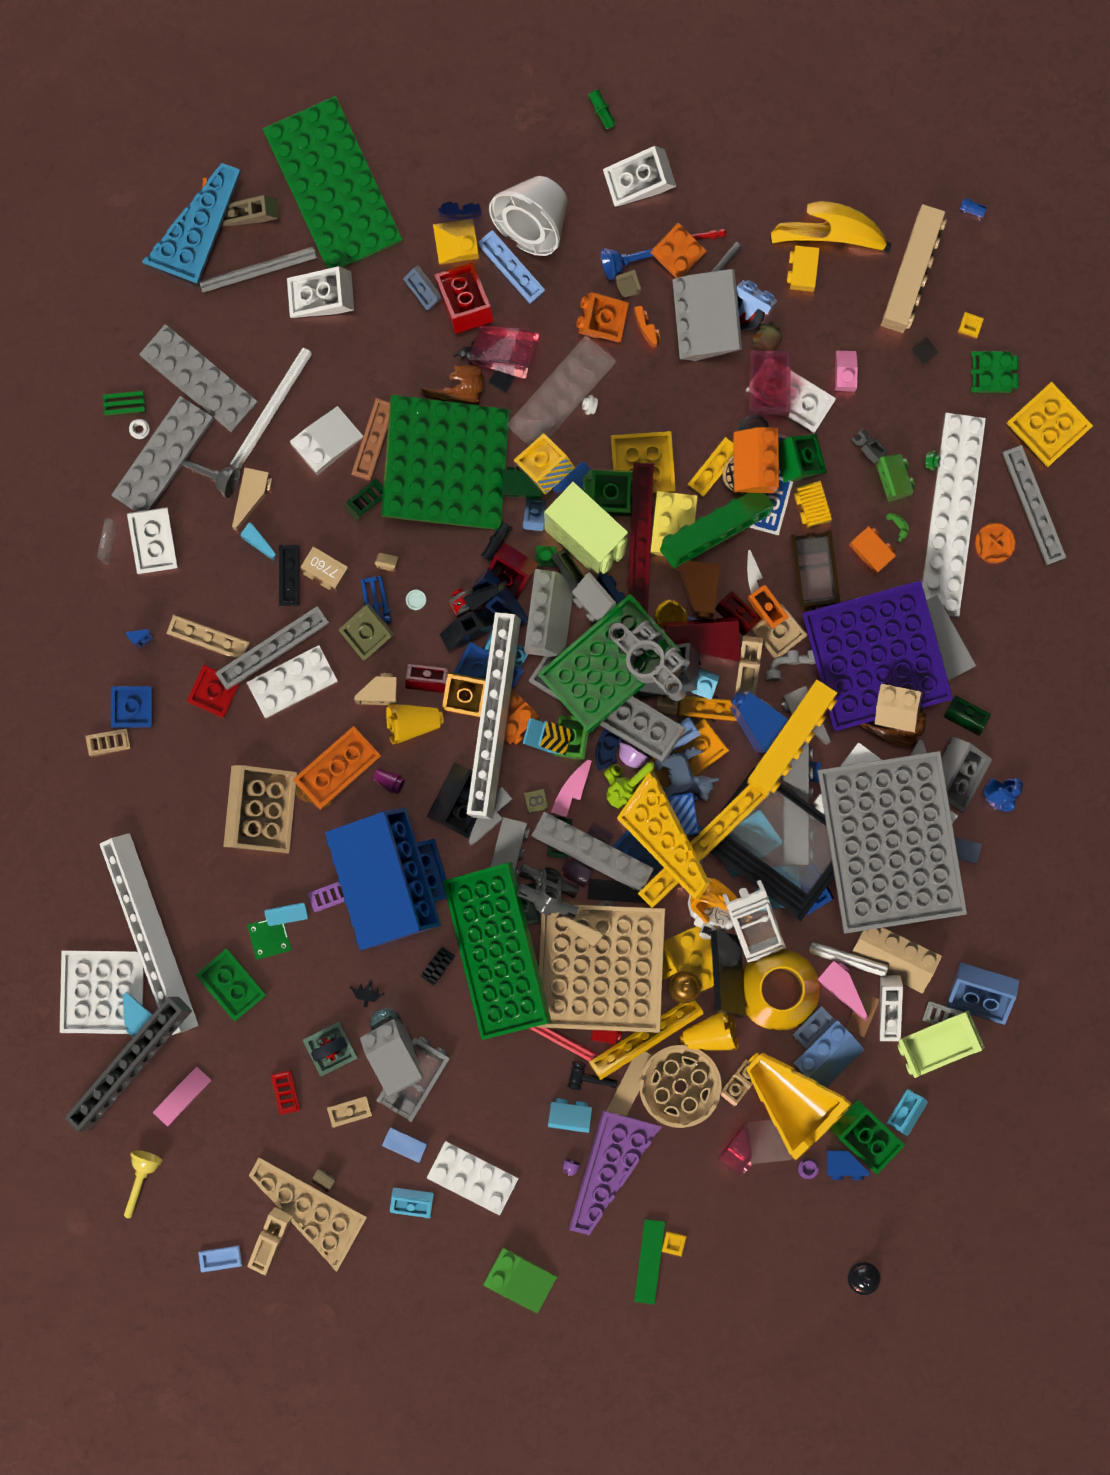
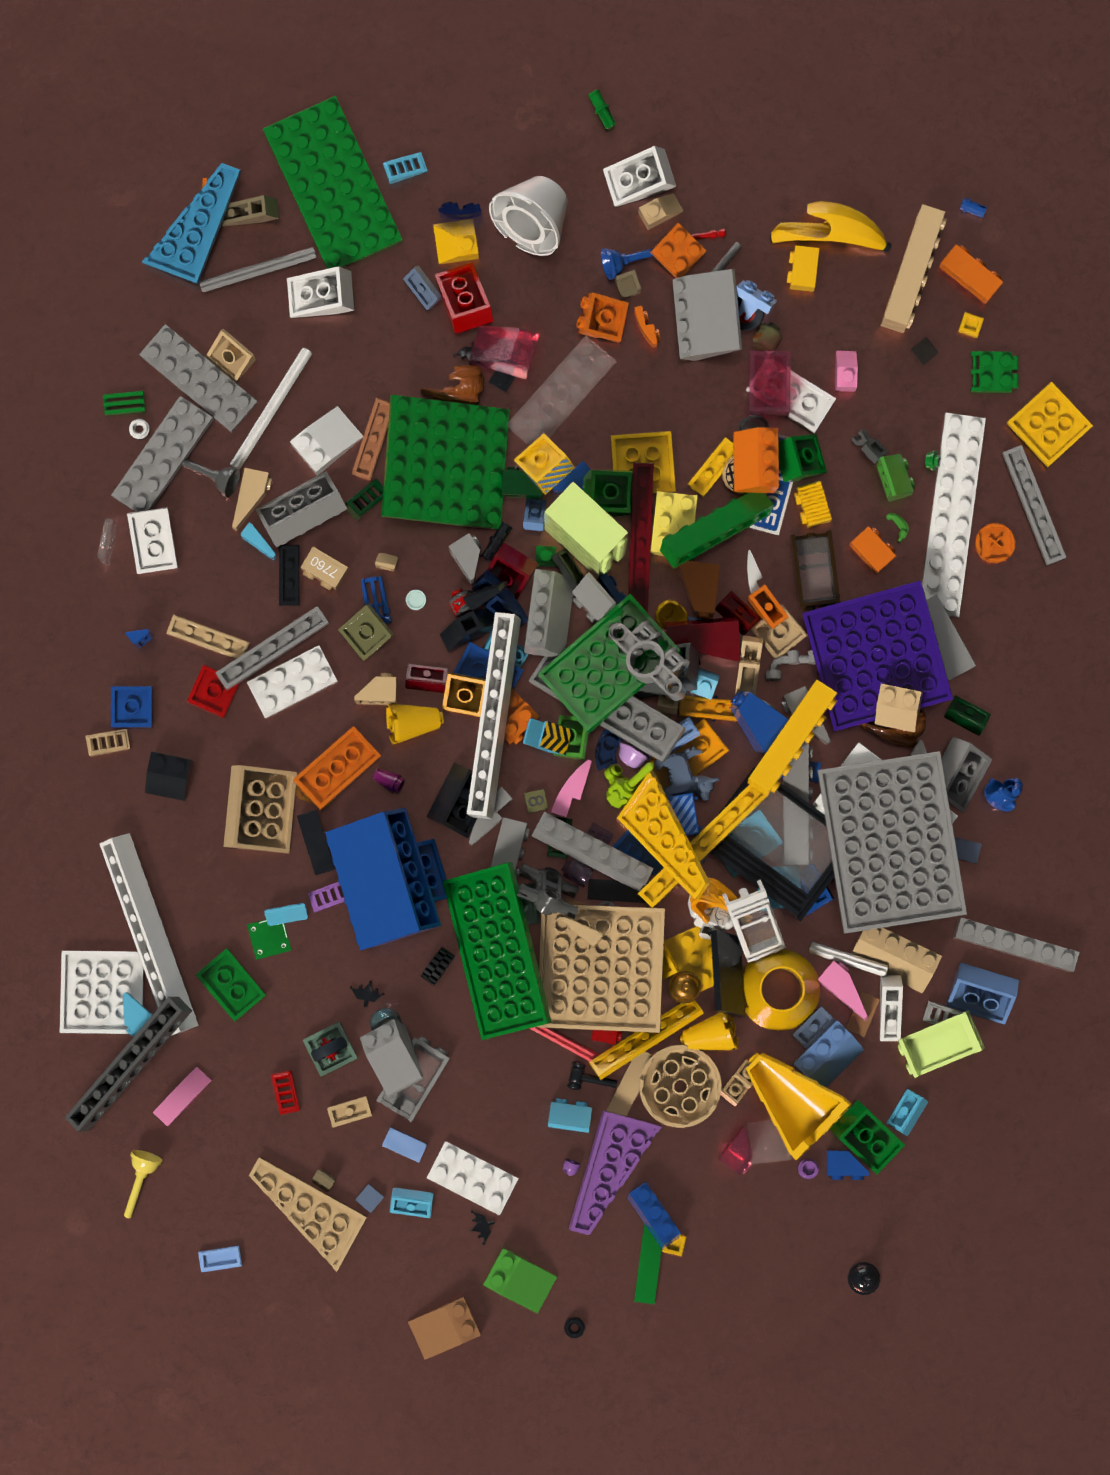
tan slope [247,1207,293,1276] -> none
light blue plate [477,230,545,304] -> none
white plate [582,394,598,415] -> none
none -> black slope [145,752,194,801]
none -> tan slope [205,329,256,383]
none -> light grey slope [255,471,347,548]
none -> black slope [297,810,335,876]
none -> sand blue tile [356,1184,384,1213]
none -> medium azure slope [383,152,428,185]
none -> medium nougat slope [408,1296,481,1360]
none -> light grey slope [448,533,482,585]
none -> black piece [470,1210,495,1245]
none -> black plate [564,1317,585,1338]
none -> blue brick [627,1182,681,1249]
none -> tan slope [638,193,683,230]
none -> orange brick [939,244,1003,304]
none -> light grey brick [953,918,1079,972]

